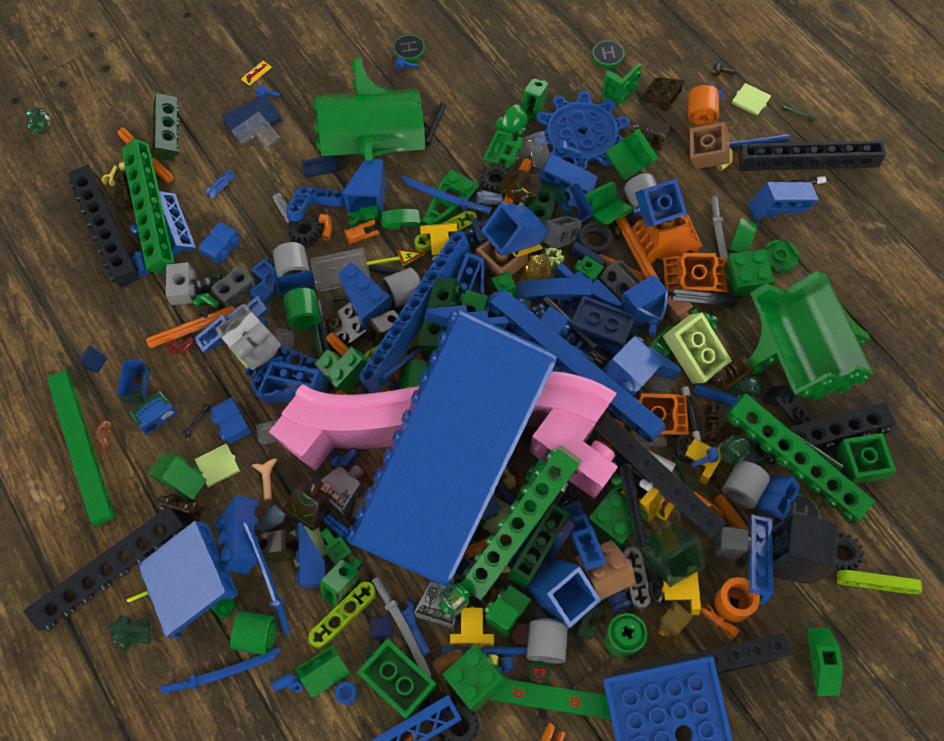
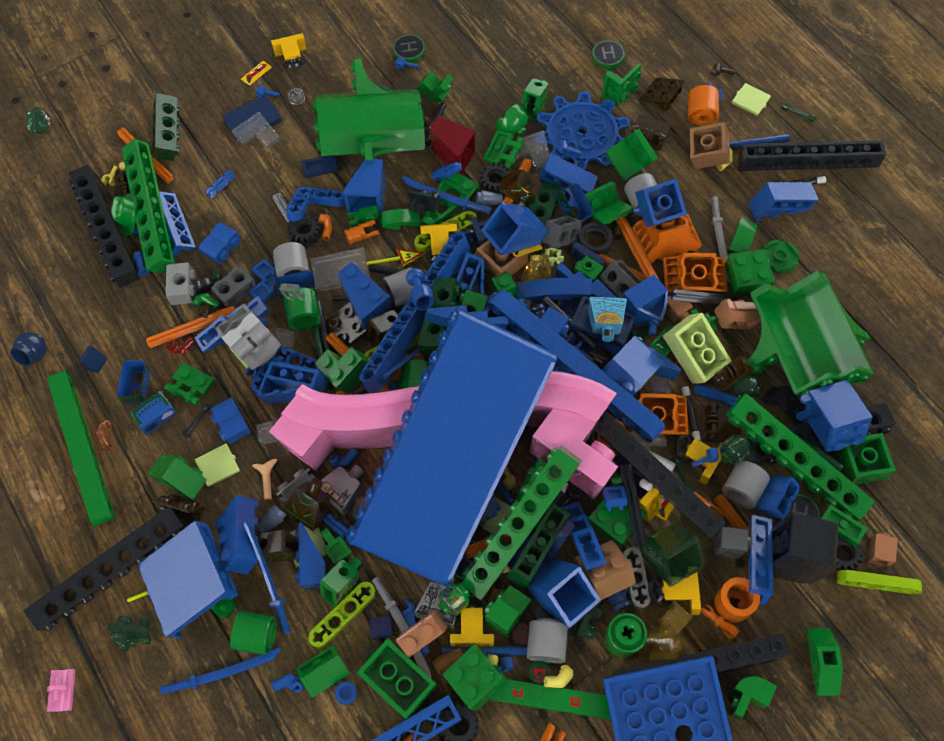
none -> dark blue piece [10,332,47,367]
none -> bright pink hips [47,669,75,712]
none -> green piece [111,193,137,236]
none -> green plate [164,362,216,406]
none -> yellow piece [271,33,307,68]
none -> light grey hinge [276,468,315,505]
none -> clear tile [279,283,305,300]
none -> clear tile [287,88,305,105]
none -> nougat brick [396,610,447,658]
none -> blue piece [406,268,434,311]
none -> black hips [407,189,441,213]
none -> green brick [415,71,453,102]
none -> dark red slope [429,116,476,175]
none -> blue axle [432,162,462,181]
none -> light yellow arm [544,665,573,688]
none -> medium azure torso [587,297,627,342]
none -> blue tile [603,486,627,511]
none -> clear yellow window [647,629,683,660]
none -> nougat brick [715,299,761,329]
none -> green brick [729,676,777,720]
none -> blue container [796,380,872,452]
none -> green panel [821,504,868,547]
none -> nougat brick [867,532,898,567]

